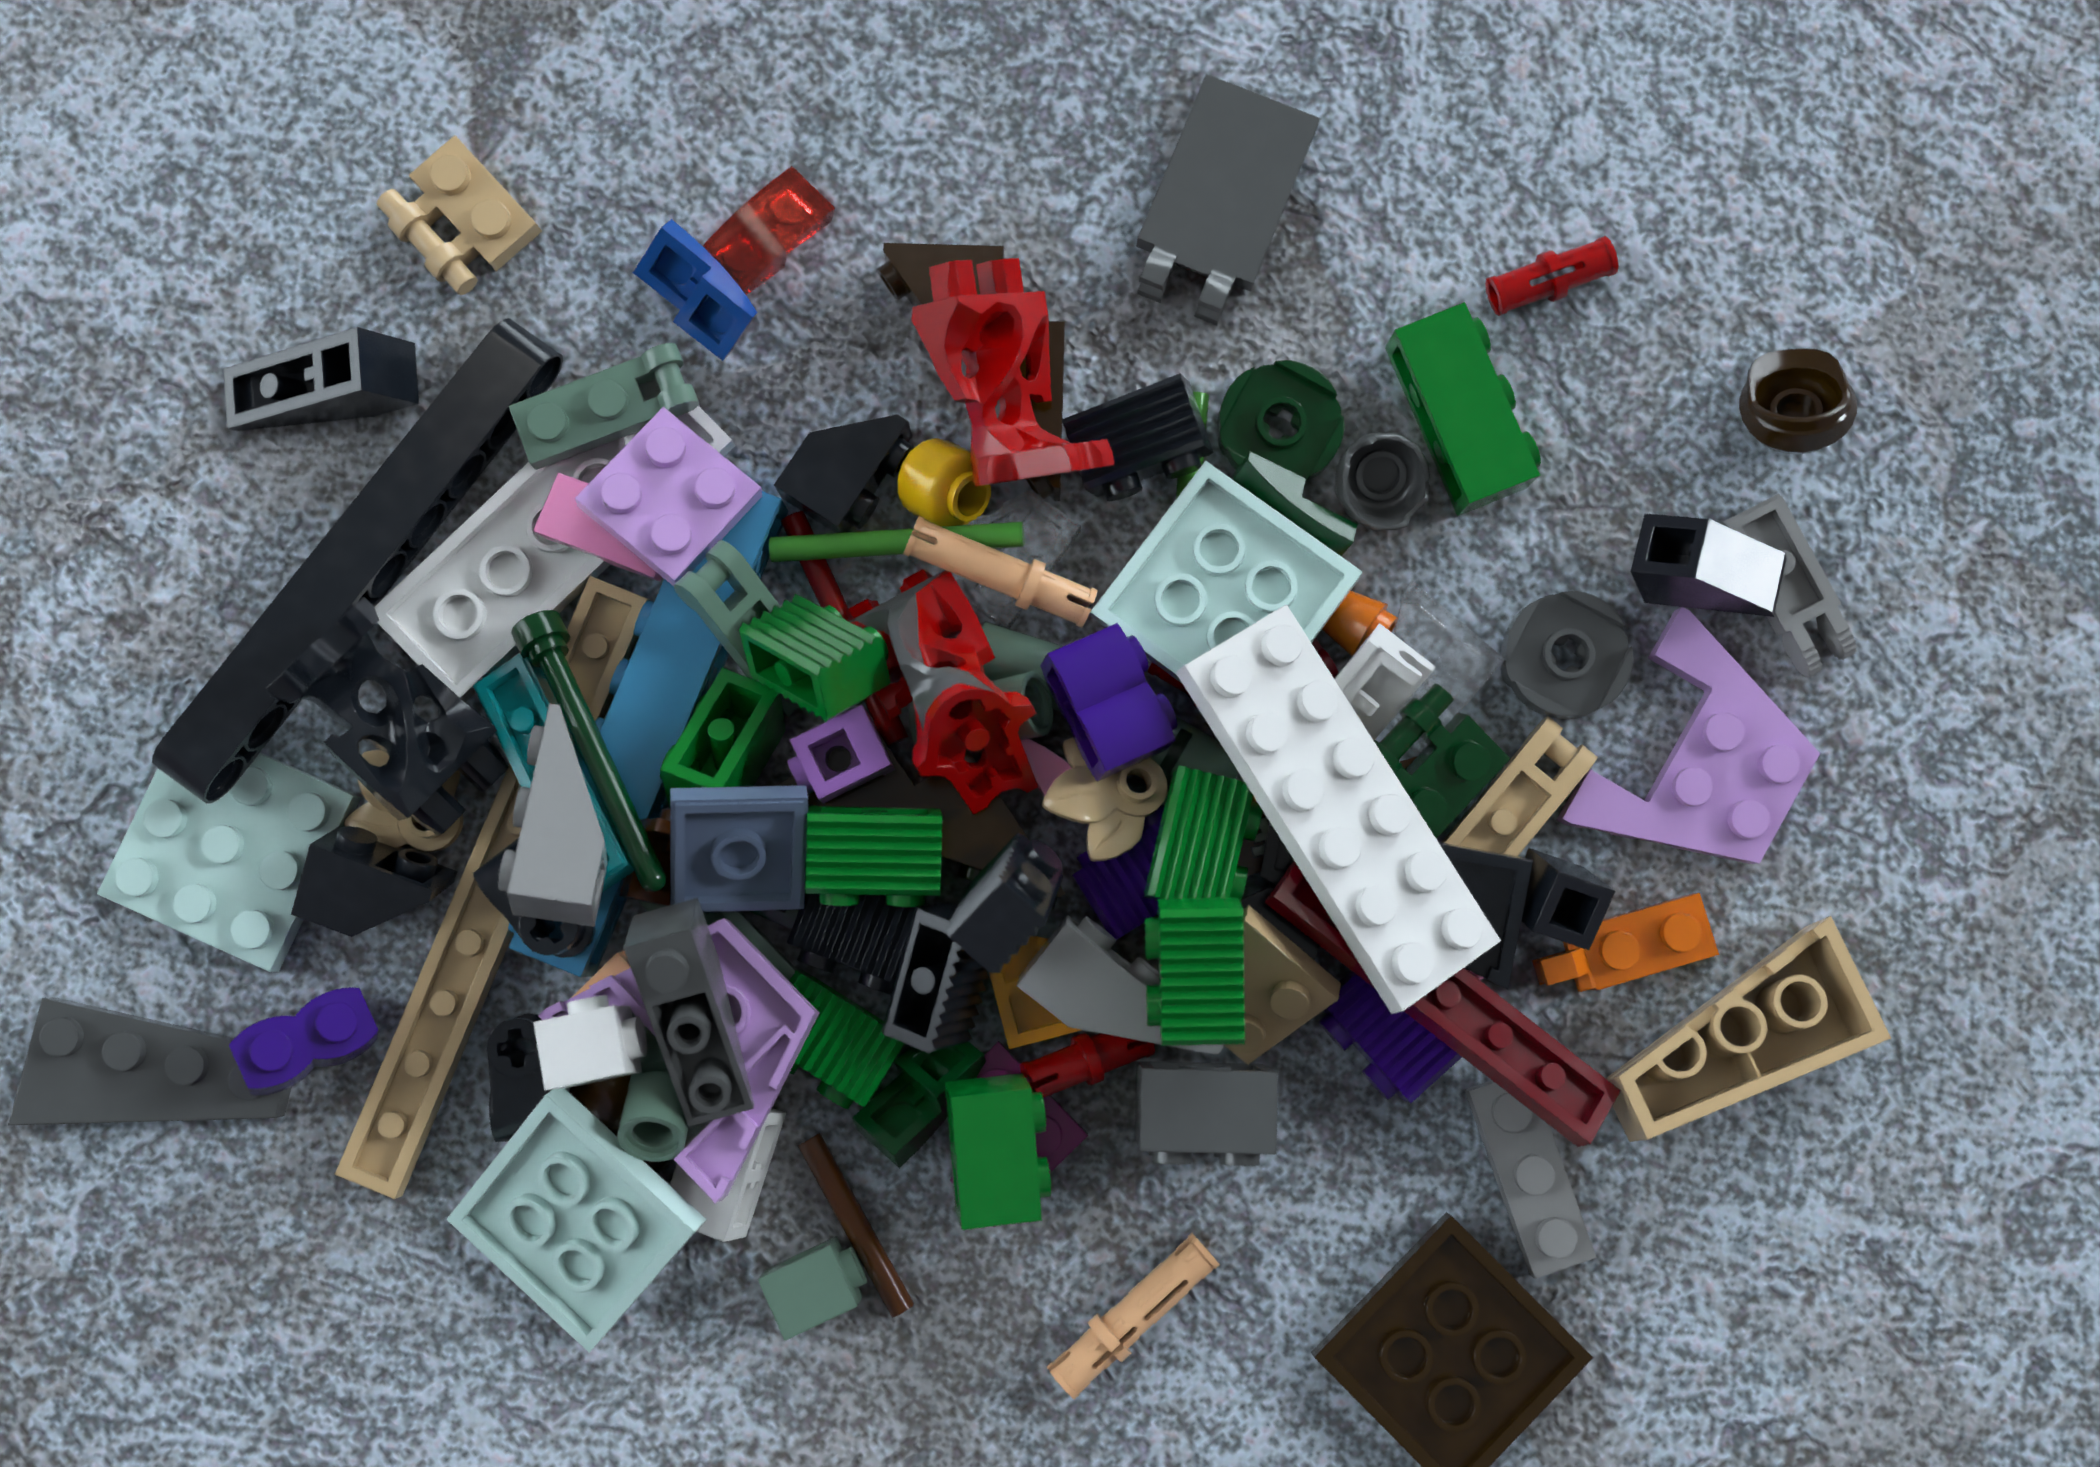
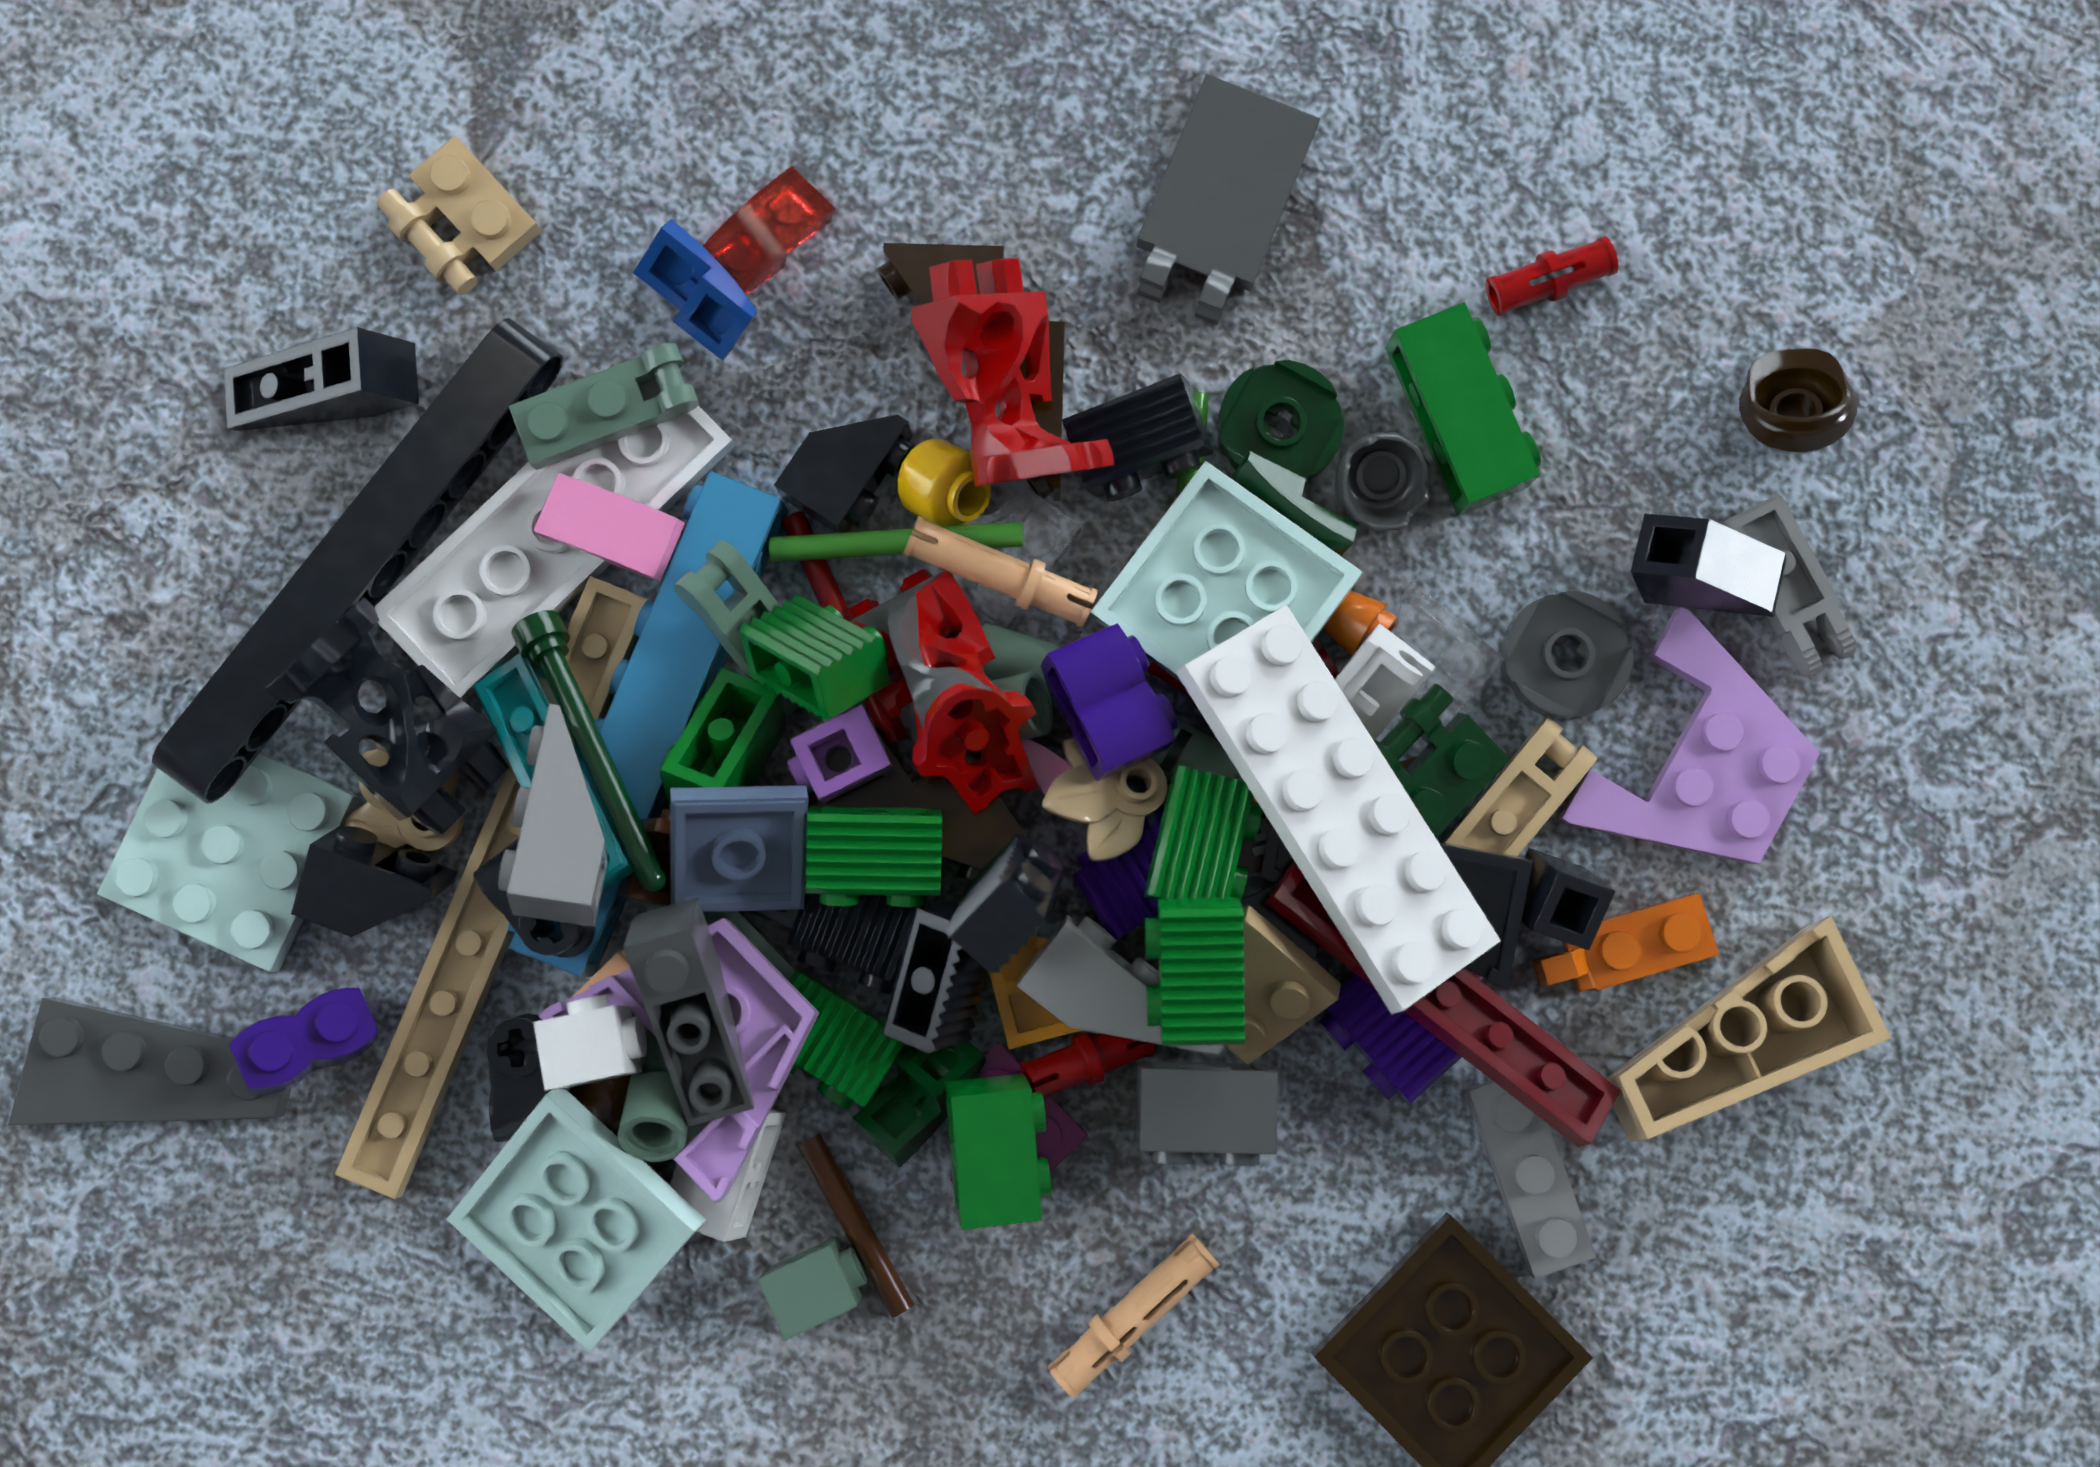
lavender plate [575,407,762,586] -> none

